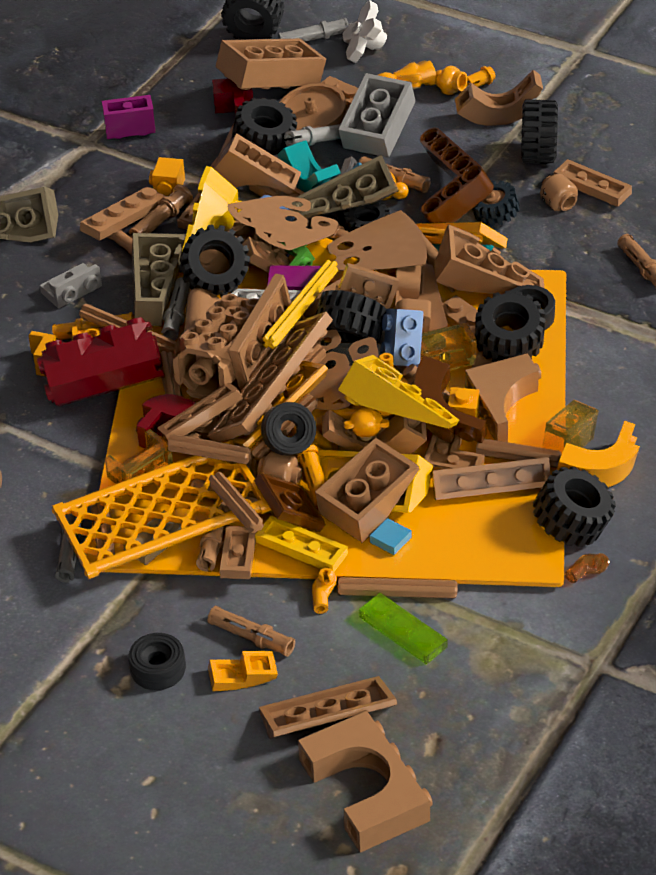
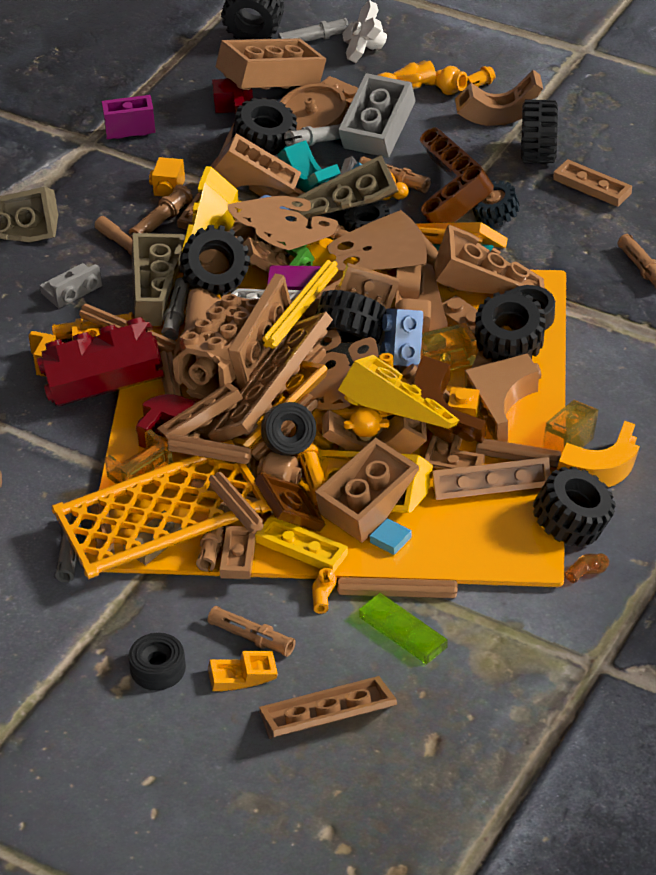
medium nougat plate [80,187,165,241] -> none
medium nougat arch [298,711,433,853] -> none
medium nougat head [540,173,578,211] -> none

